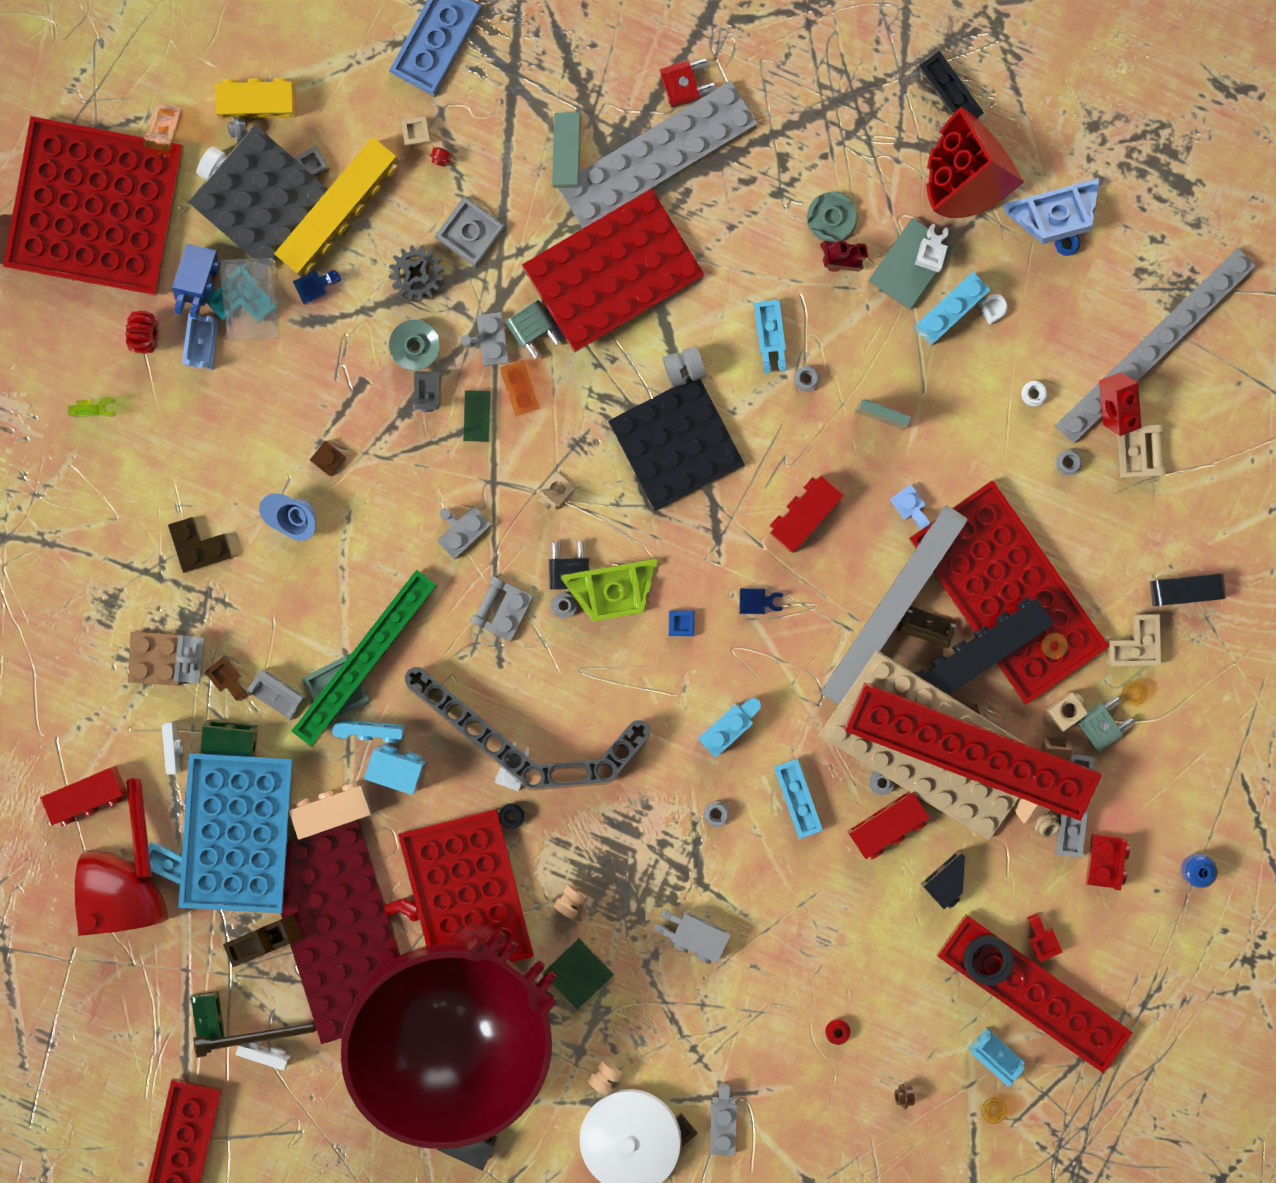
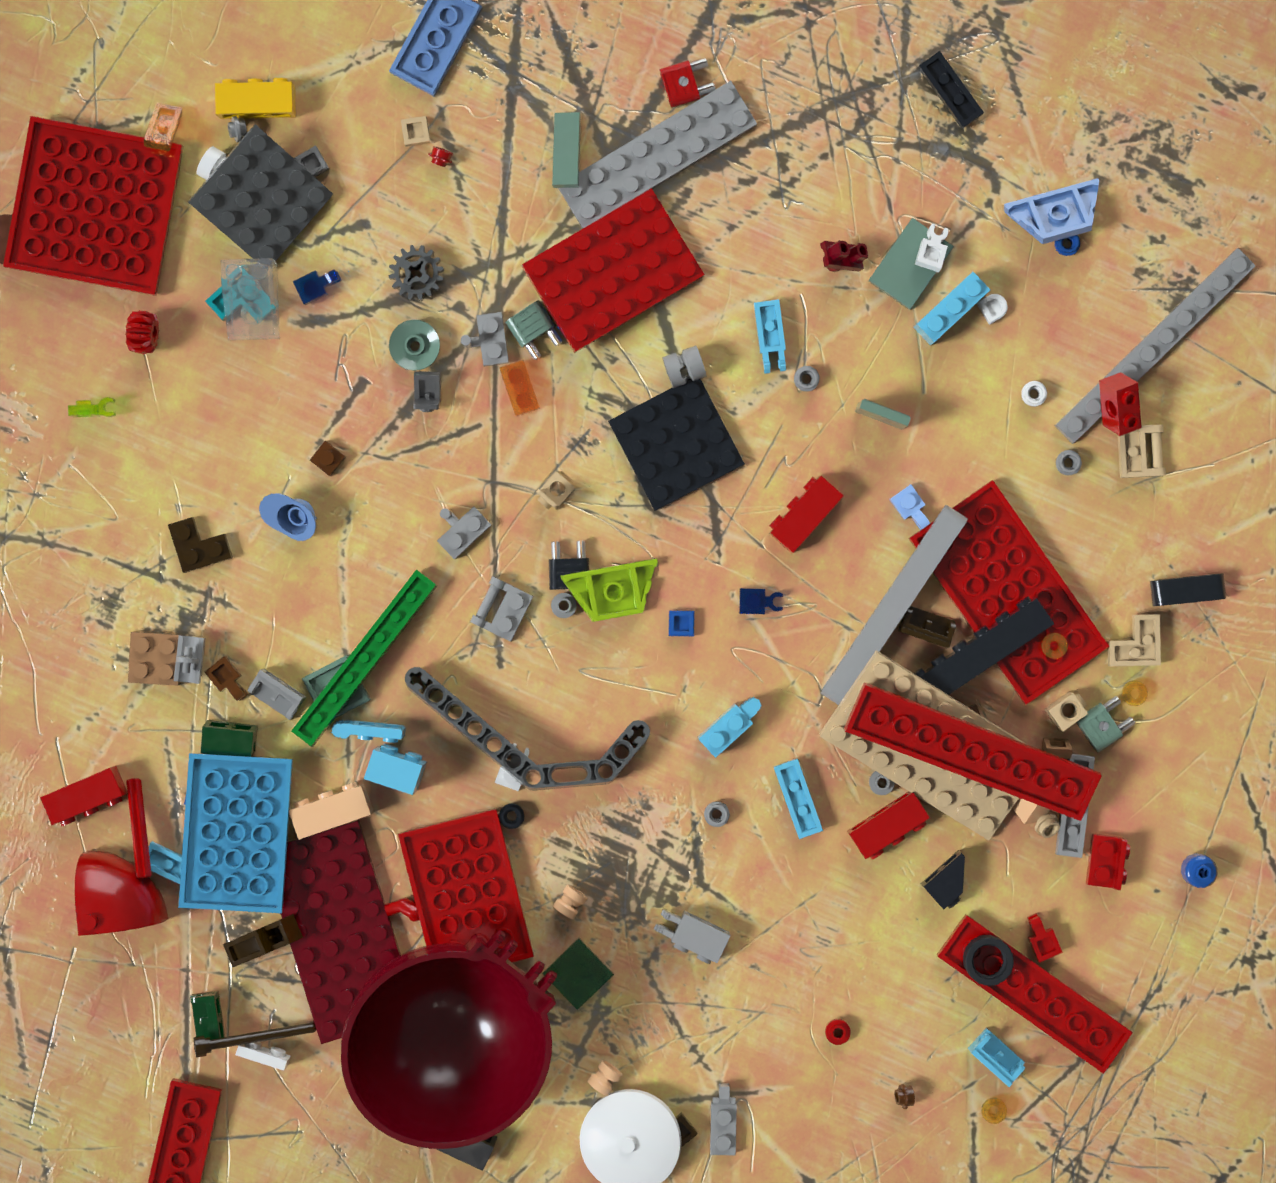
white plate [162,721,183,775] -> none
hinge [172,244,221,318] -> none
light blue hinge [182,313,219,370] -> none
yellow brick [274,137,399,277] -> none
light grey tile [434,196,506,268] -> none
clear green tile [463,390,491,442] -> none
sand green tile [806,191,858,242] -> none
red brick [926,107,1024,218] -> none

